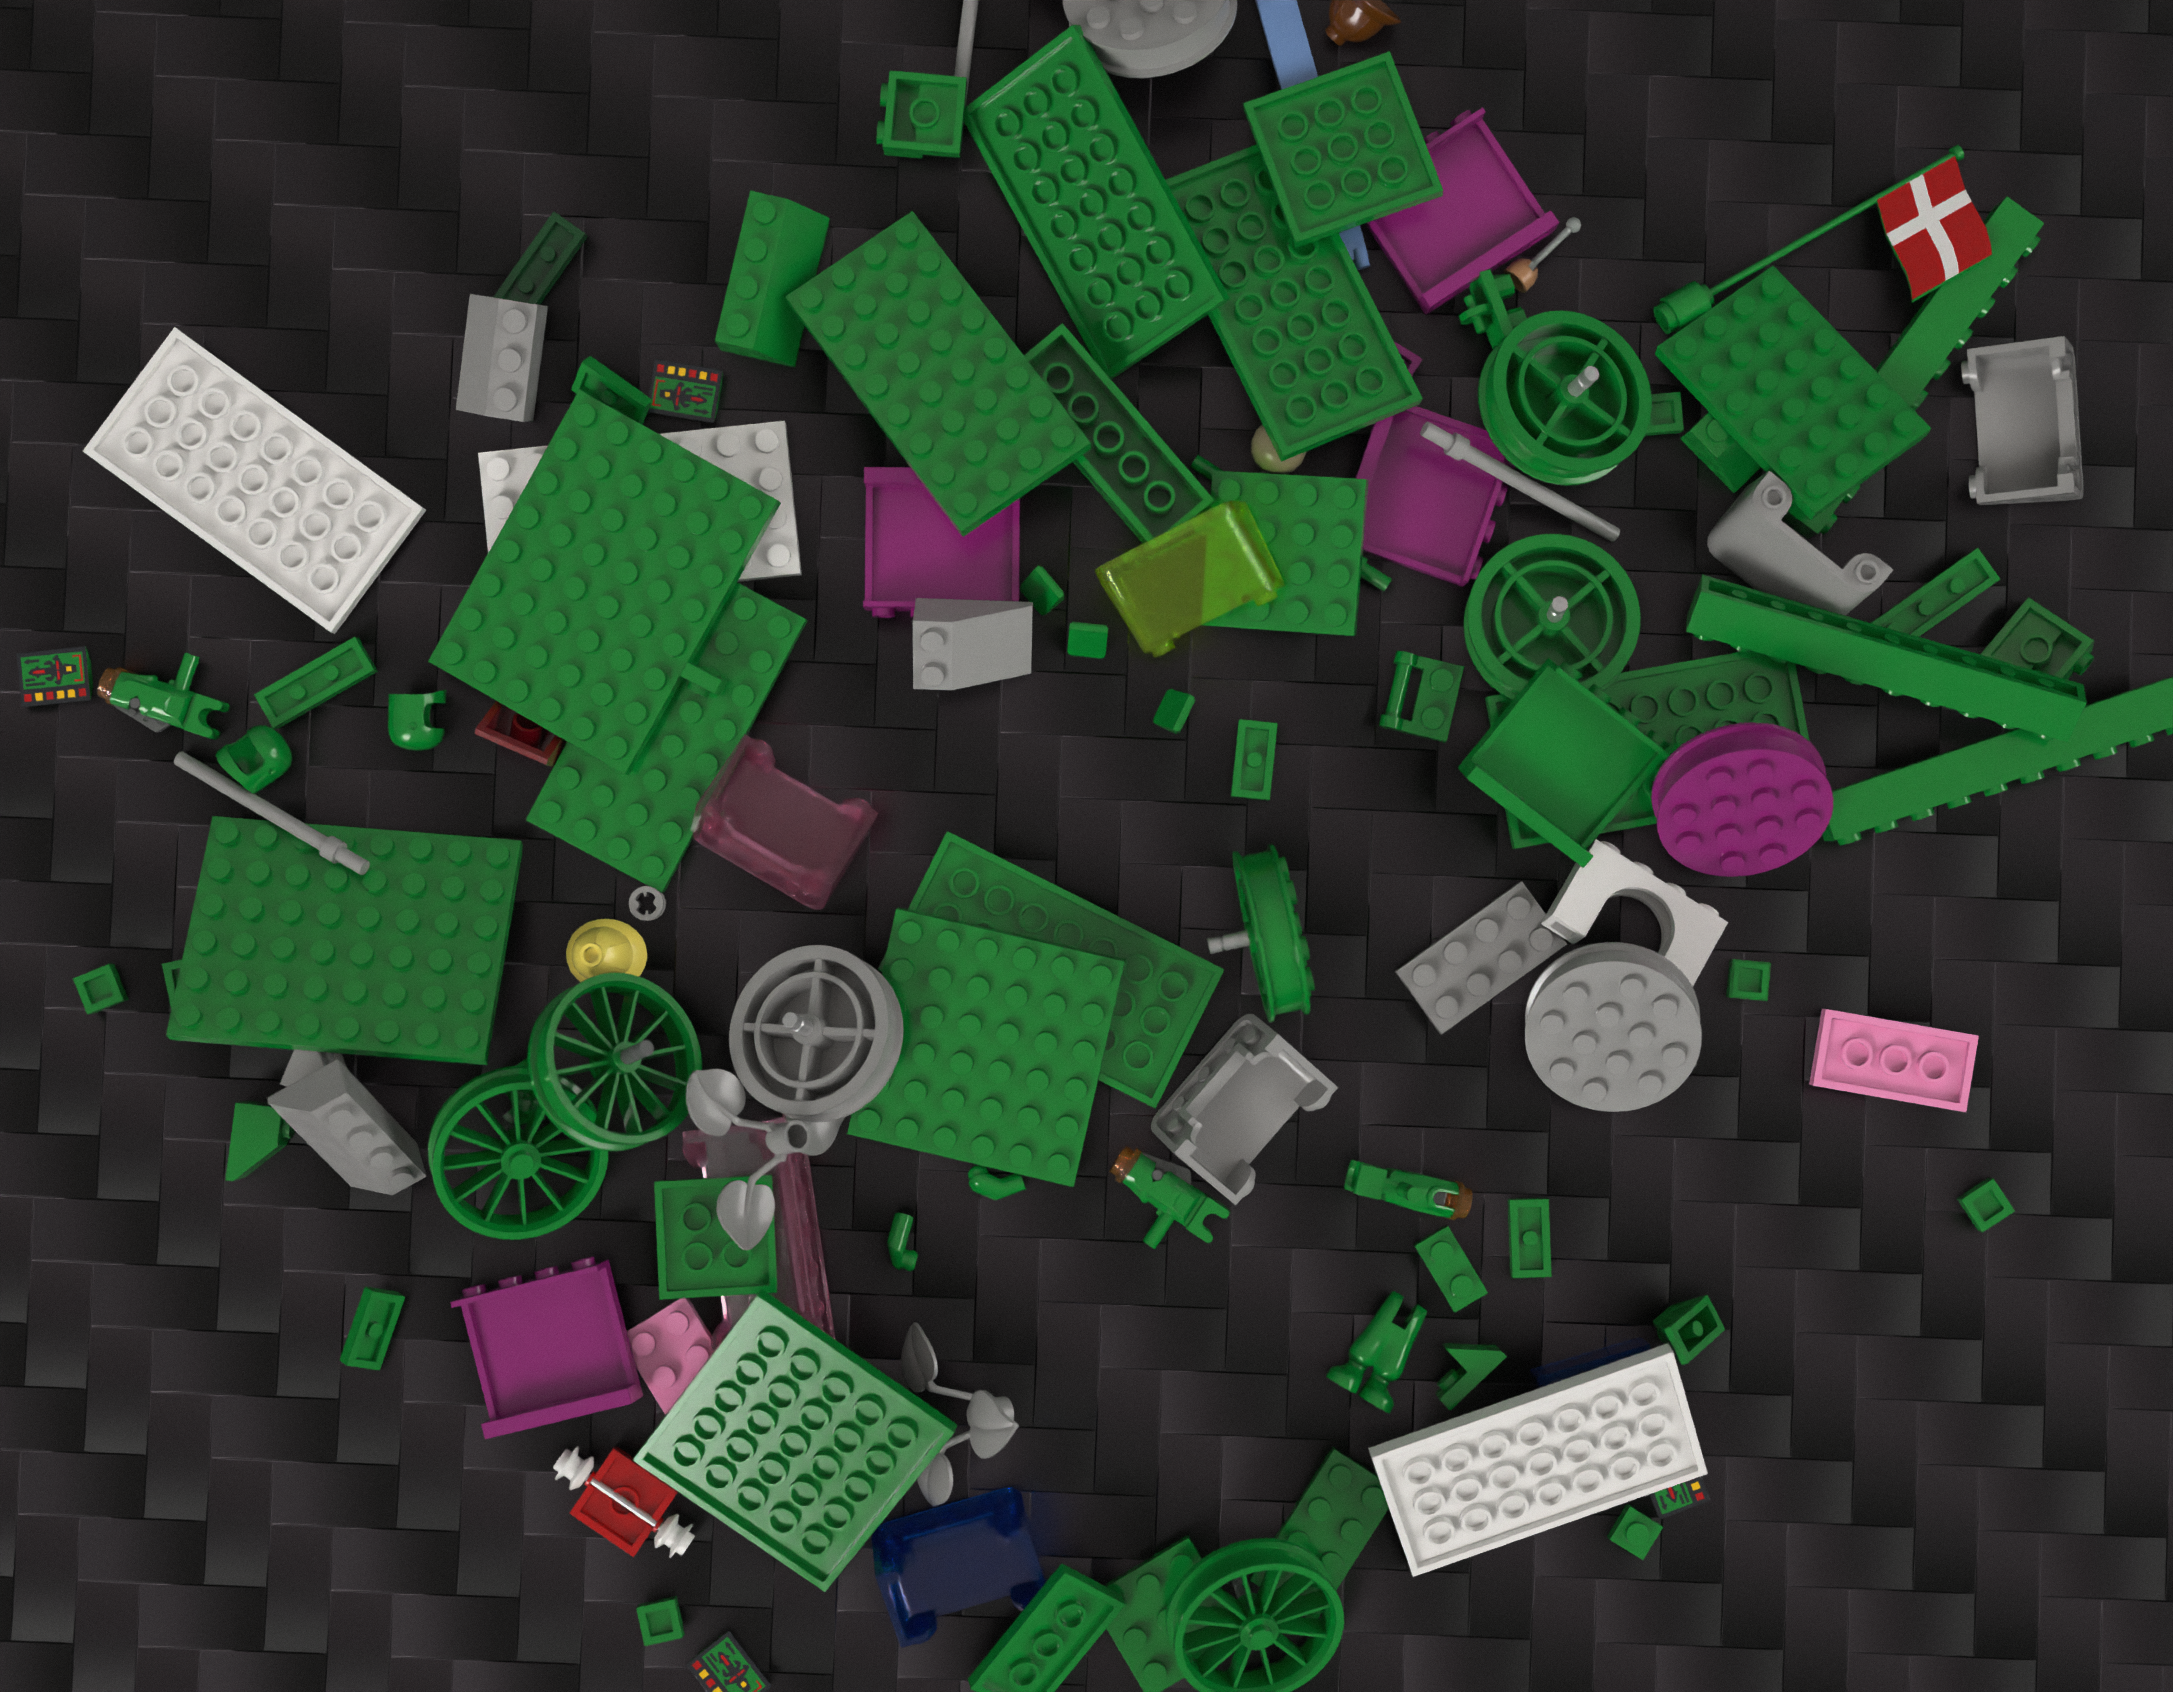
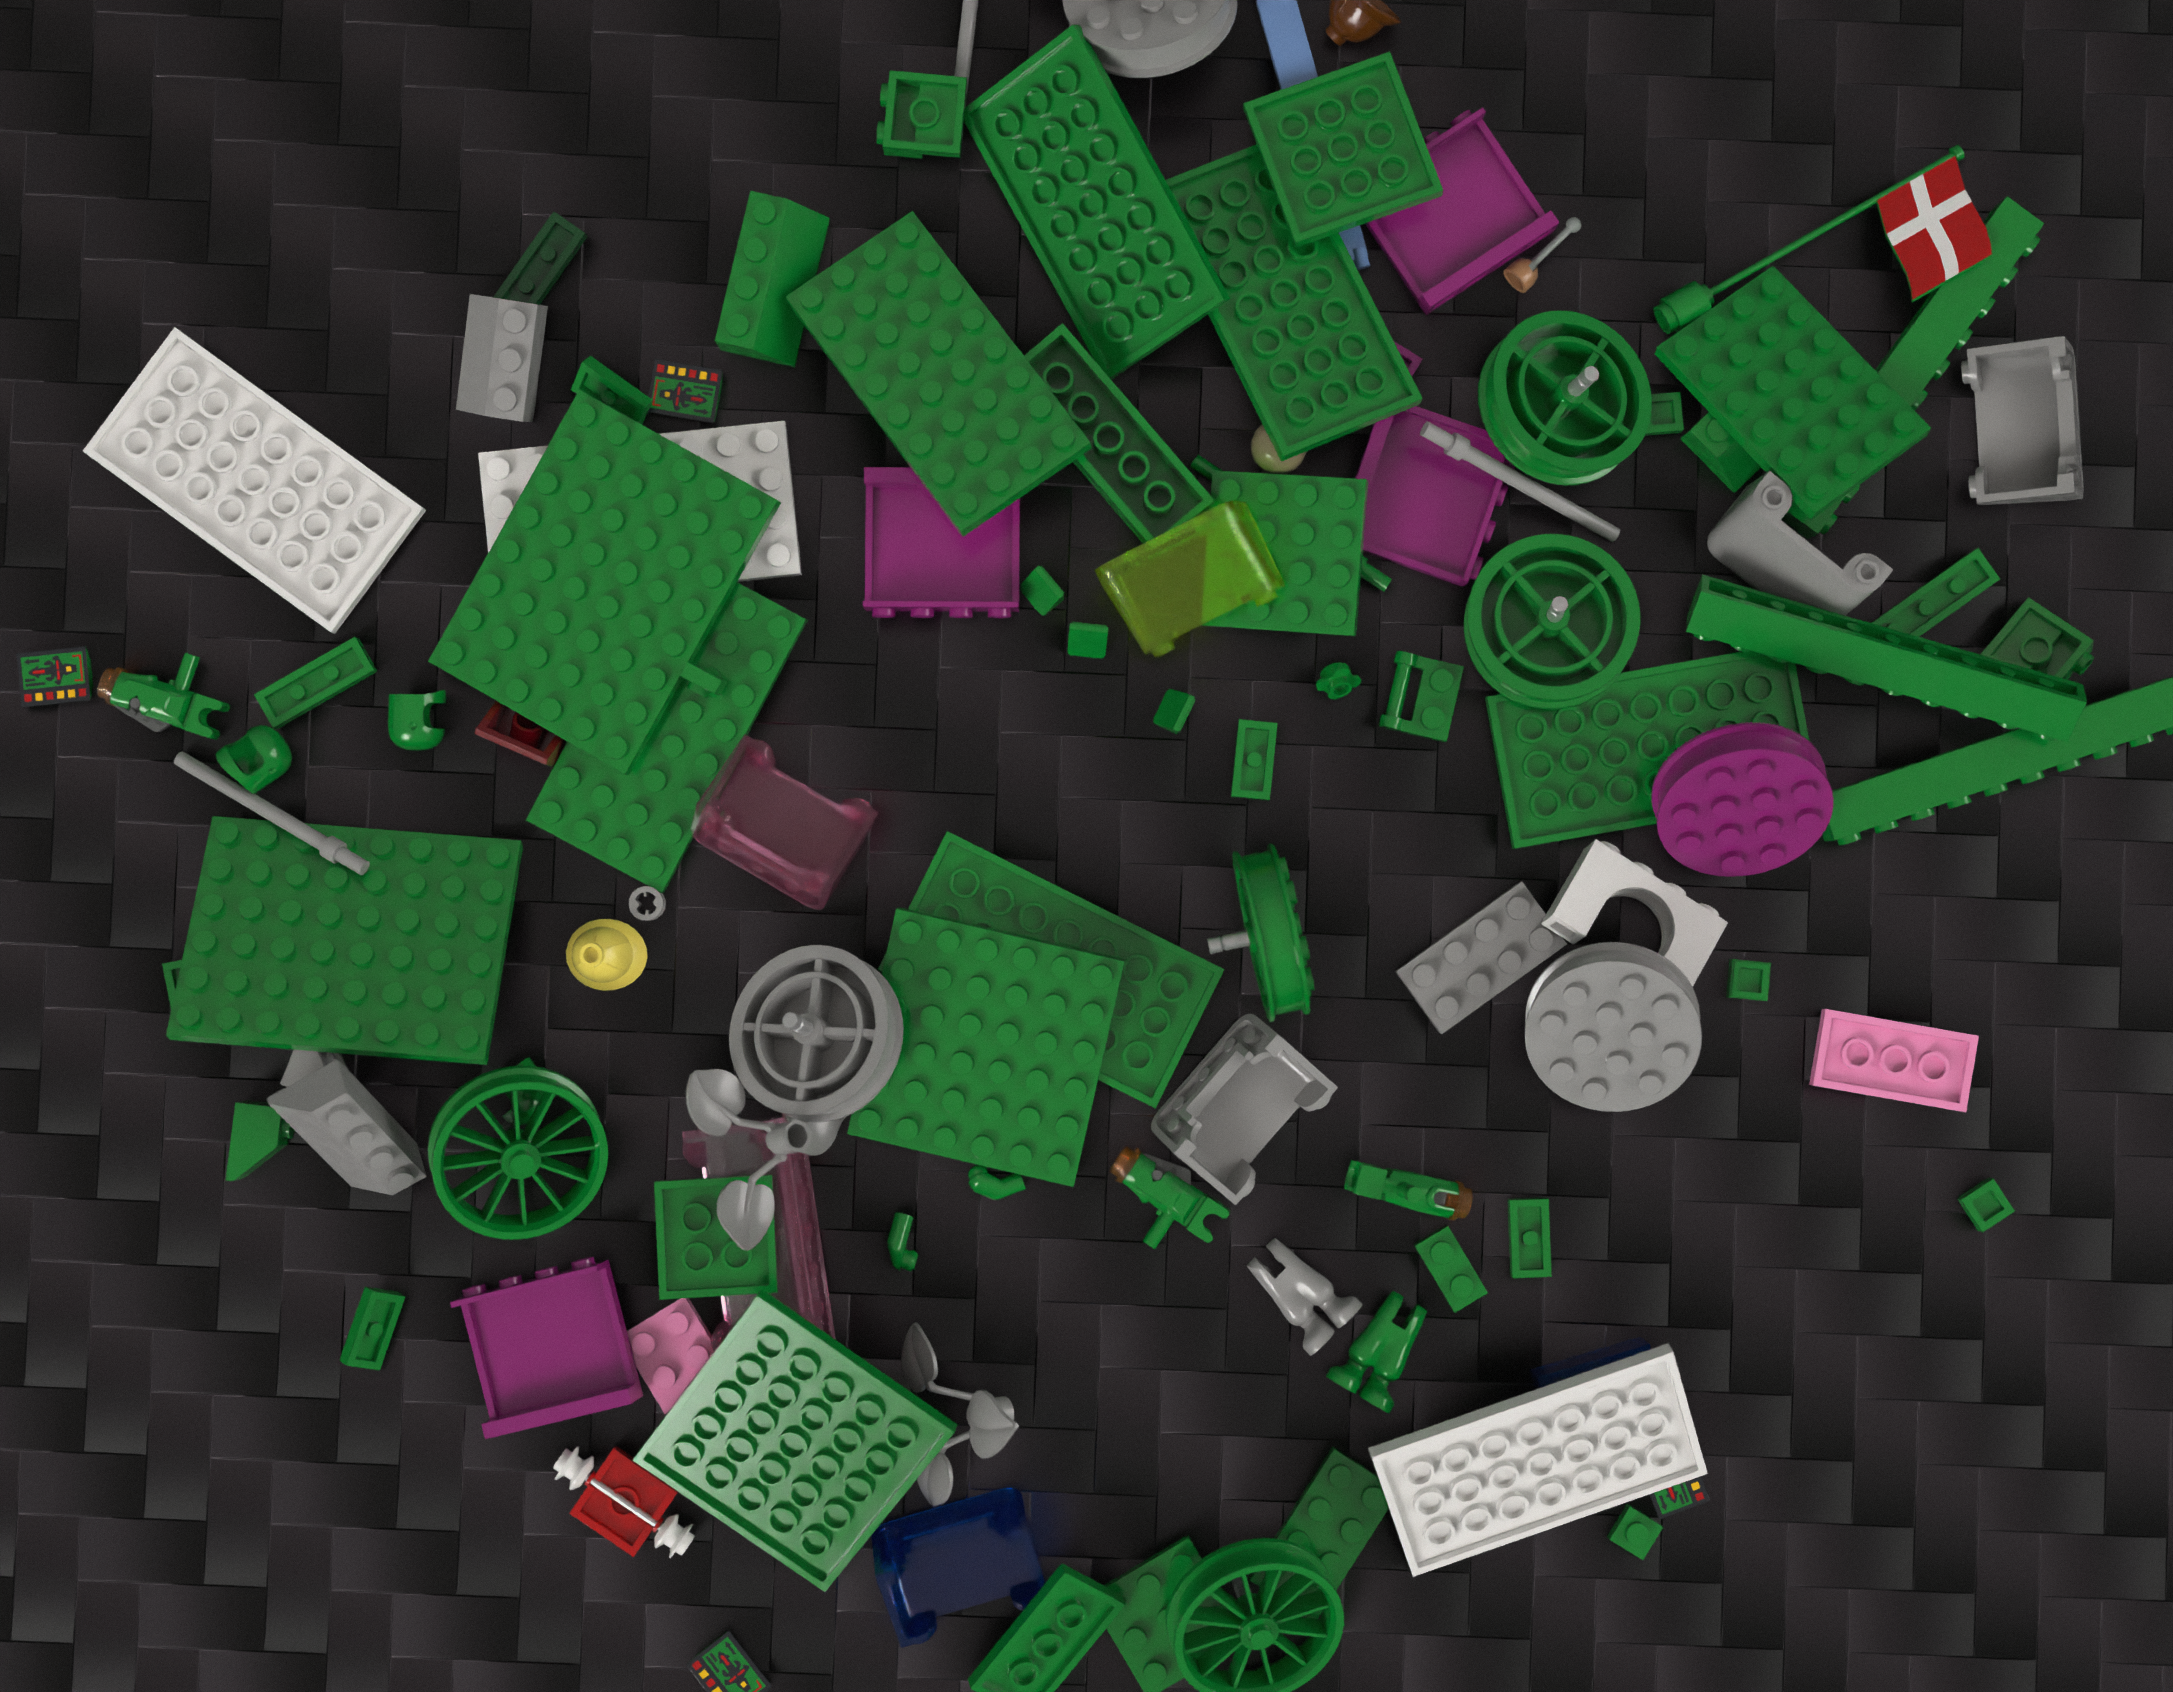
green plate [73,964,128,1014] -> none
green wheel [528,973,702,1151] -> none
green plate [636,1596,685,1646] -> none
light grey slope [913,598,1033,690] -> none
green slope [1435,1343,1507,1410] -> none
green panel [1458,658,1671,868] -> none
green hips [1459,269,1527,349] -> none
green slope [1653,1295,1725,1365] -> none
none -> light grey piece [1246,1238,1362,1356]
none -> green plate [1316,662,1361,699]

